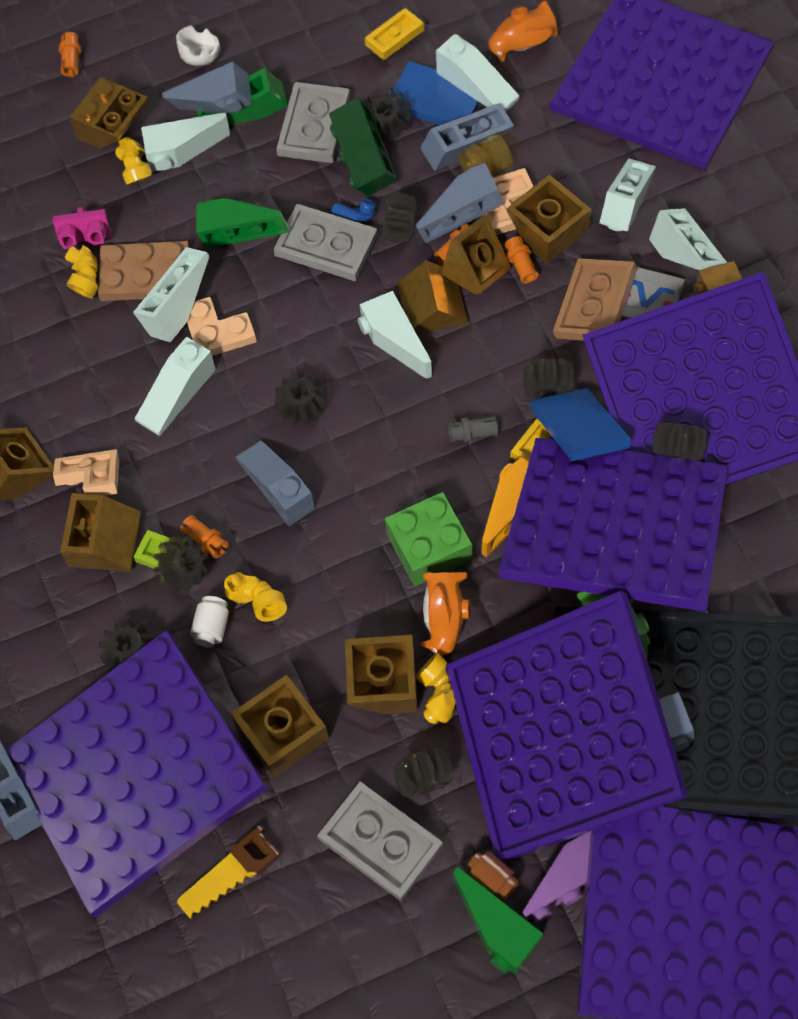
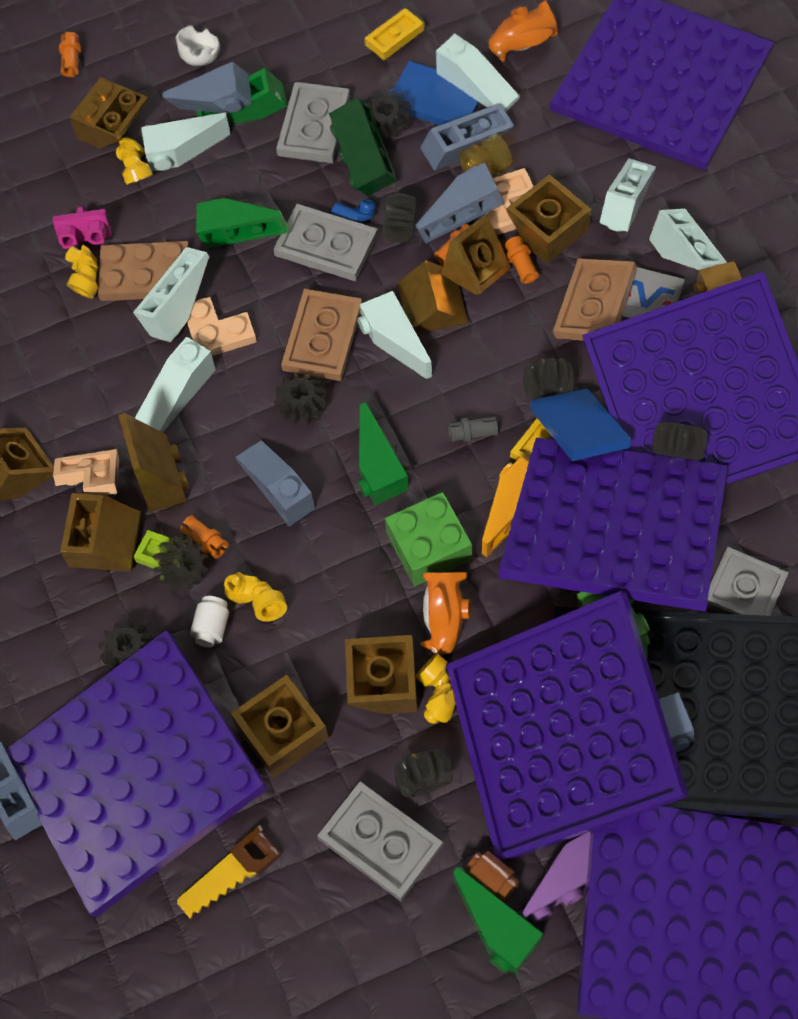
none -> pearl gold slope [118,413,189,512]
none -> medium nougat plate [281,289,362,381]
none -> green slope [357,402,409,506]
none -> light grey tile [707,547,789,616]

